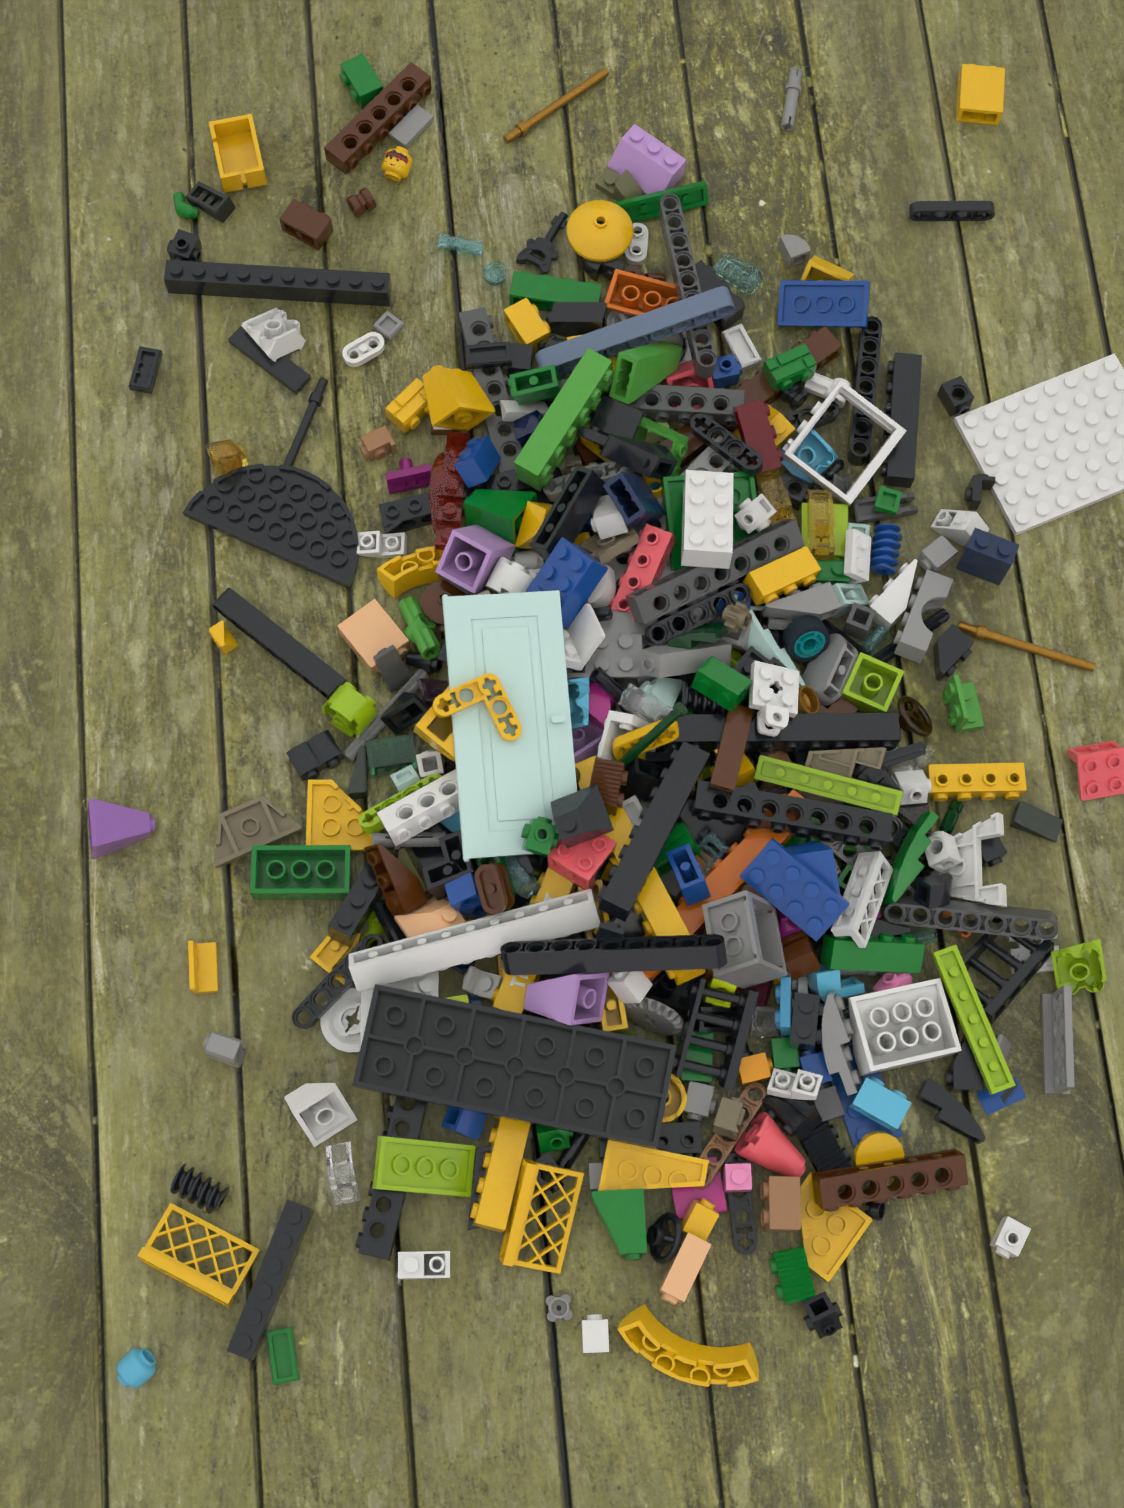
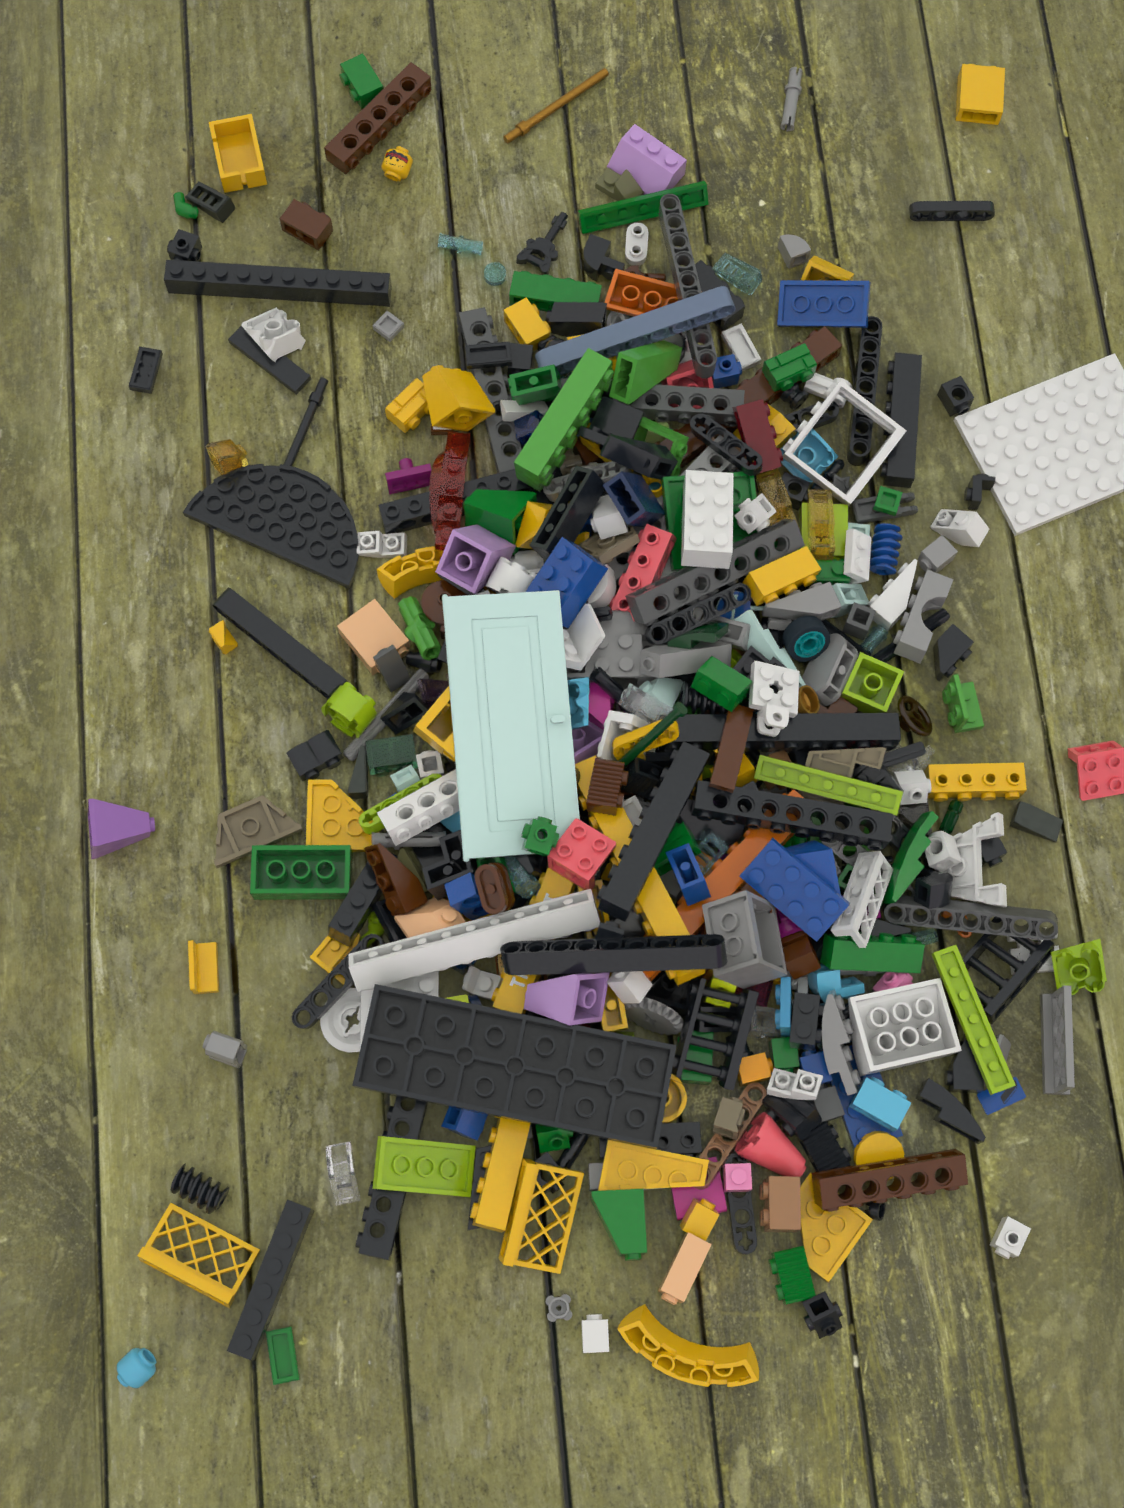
white slope [284,1083,358,1147] -> none
white plate [342,332,385,367] -> none
reddish brown wheel [346,187,376,218] -> none
medium nougat brick [359,426,397,462] -> none
light grey tile [389,105,434,149] -> none
white slope [398,1251,450,1280] -> none
yellow beam [432,673,522,742] -> none
blue brick [454,435,501,488] -> none
black slope [550,784,614,848] -> none
yellow dish [567,200,633,262] -> none
black piece [646,1212,682,1264] -> none
light grey brick [682,1081,716,1122] -> none
dark tan gear [722,601,752,633] -> none
dark blue brick [956,528,1019,585] -> none
pearl gold bar [957,621,1095,672] -> none

